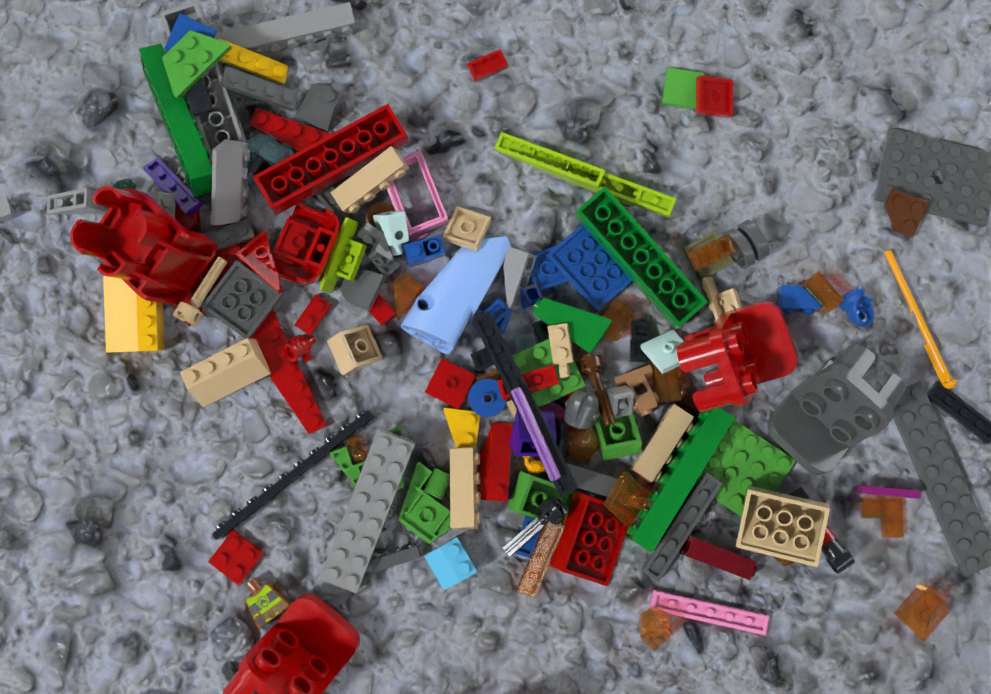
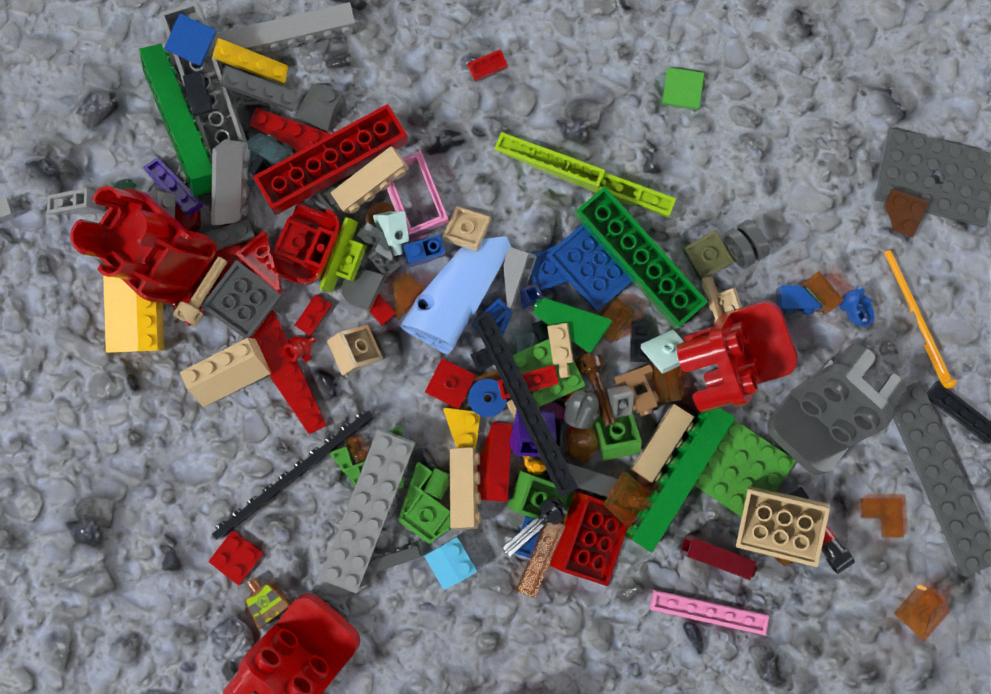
bright green wing [162,30,232,100] -> none
medium lavender axle [511,387,561,481] -> none
clear orange hair [639,607,672,651] -> none
dark grey plate [642,472,723,582] -> none
clear orange brick [687,234,737,271] -> none
red plate [696,75,733,118] -> none
magenta tile [855,485,921,499] -> none

